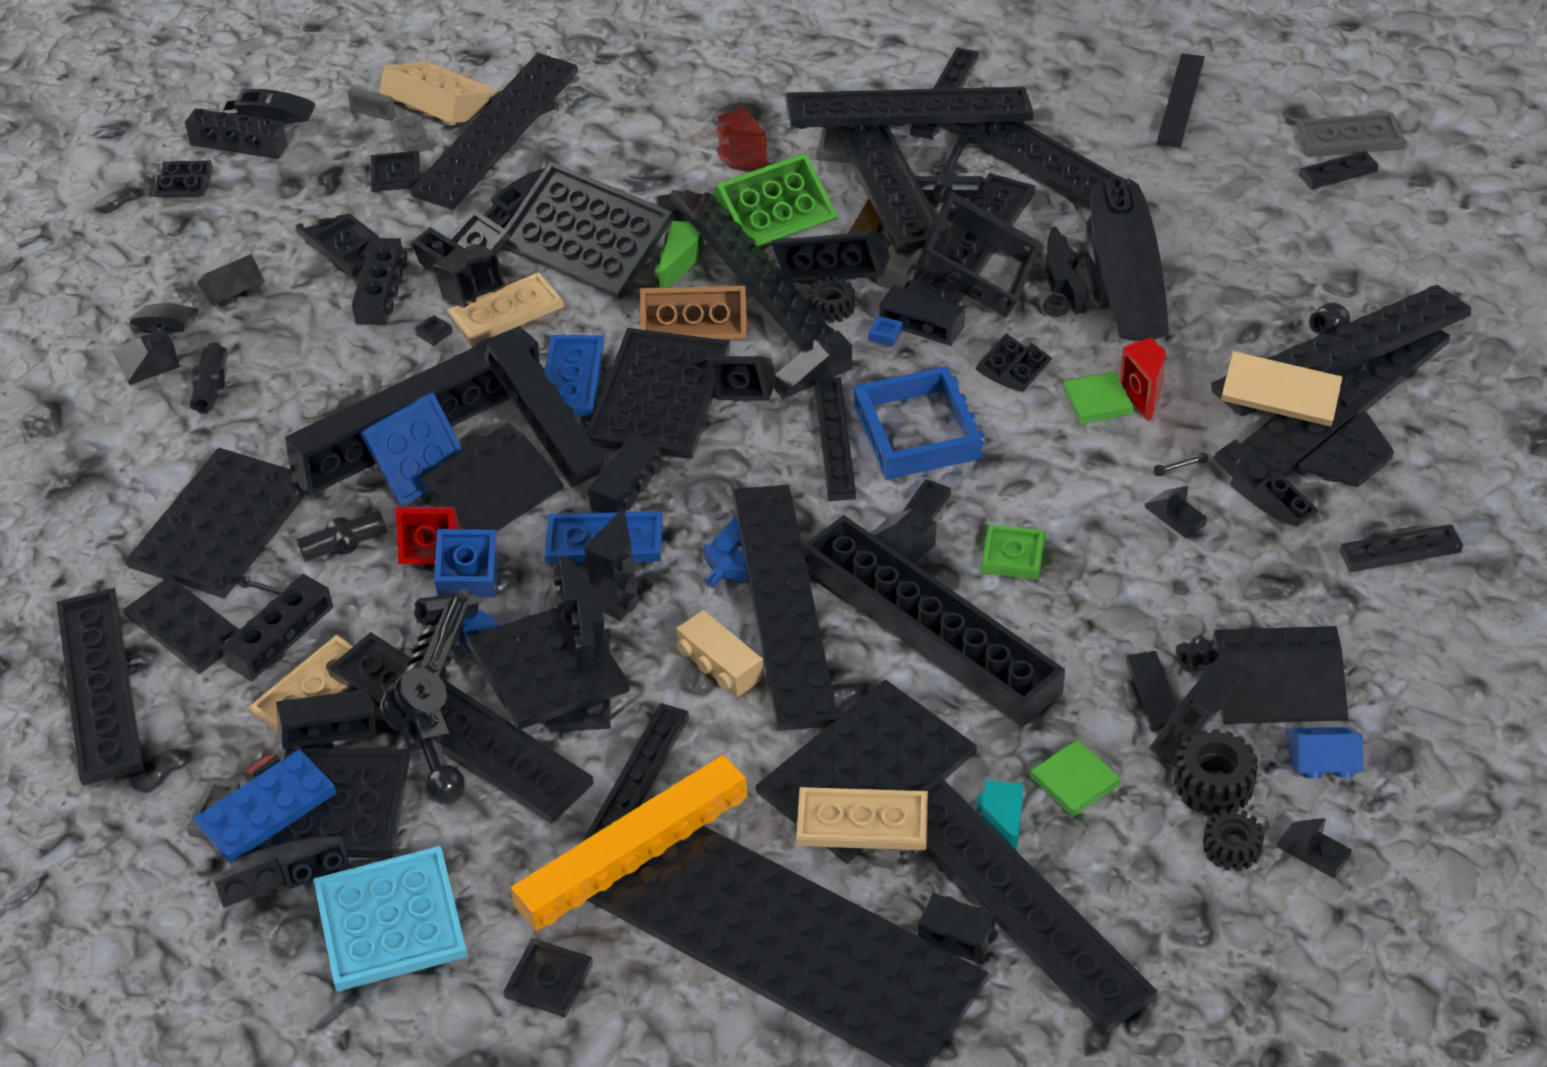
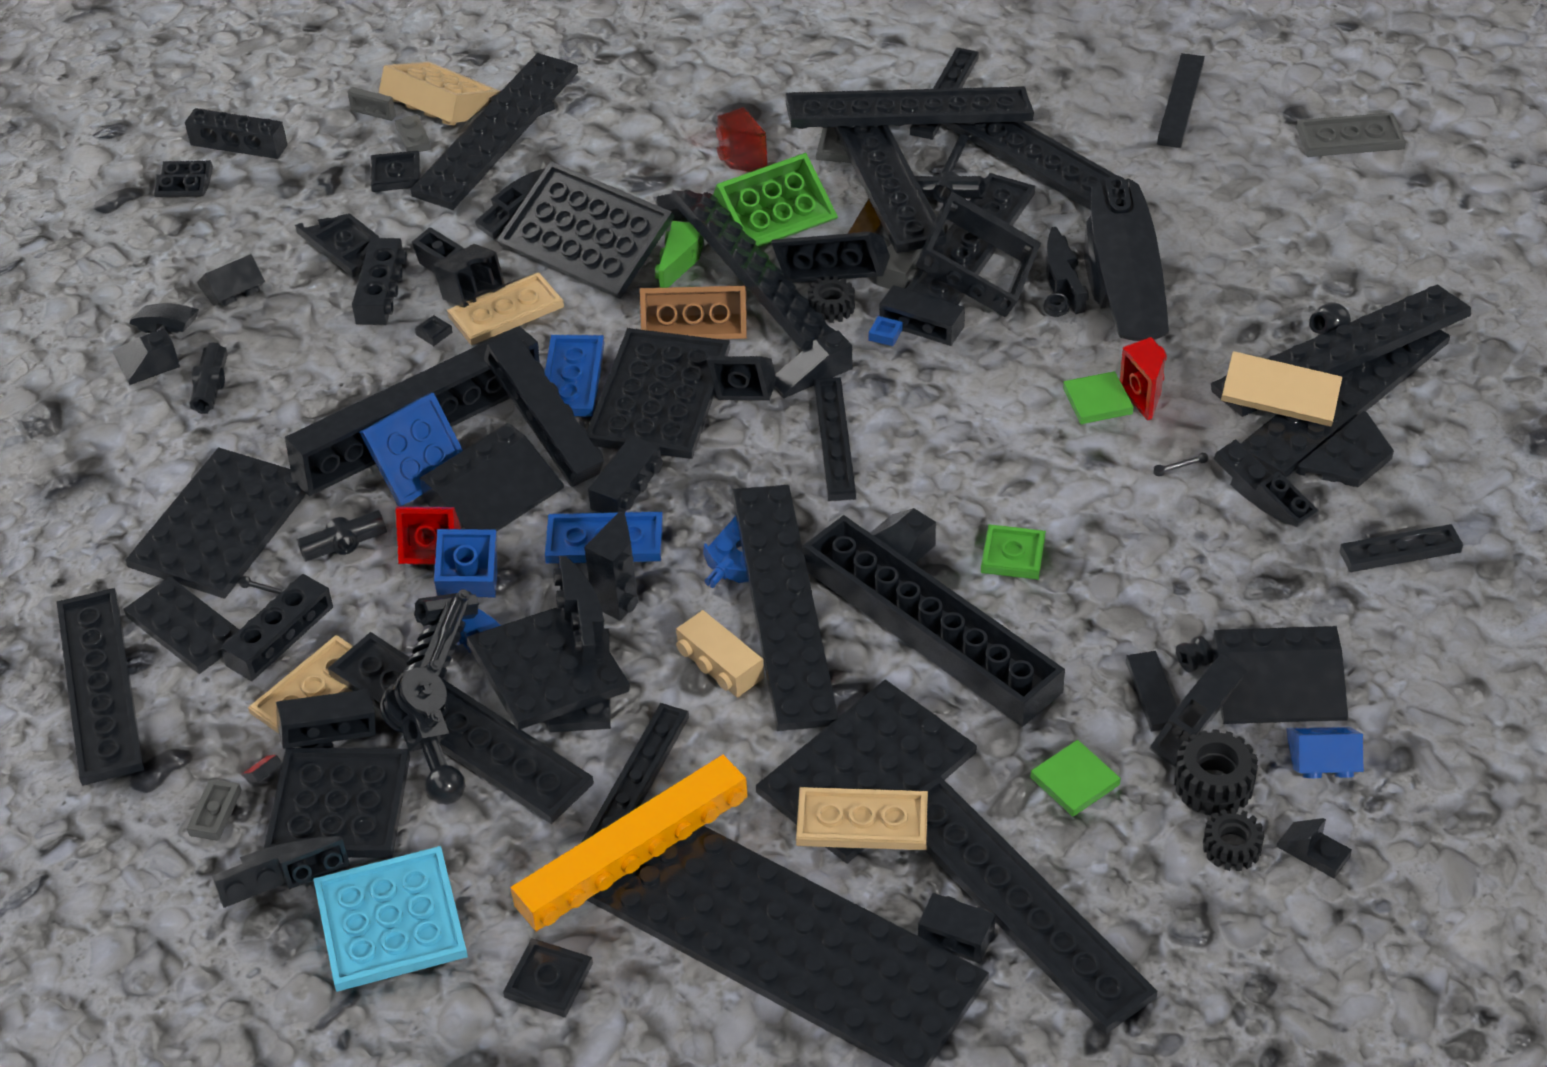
blue plate [193,749,337,864] -> none
black slope [218,89,316,124] -> none
plate [448,209,511,253] -> none
blue window [853,366,985,480] -> none
black tile [903,479,951,520] -> none
black slope [975,333,1052,392] -> none
teal slope [976,780,1024,851] -> none
black slope [1145,486,1207,539] -> none
black tile [1299,150,1379,190] -> none

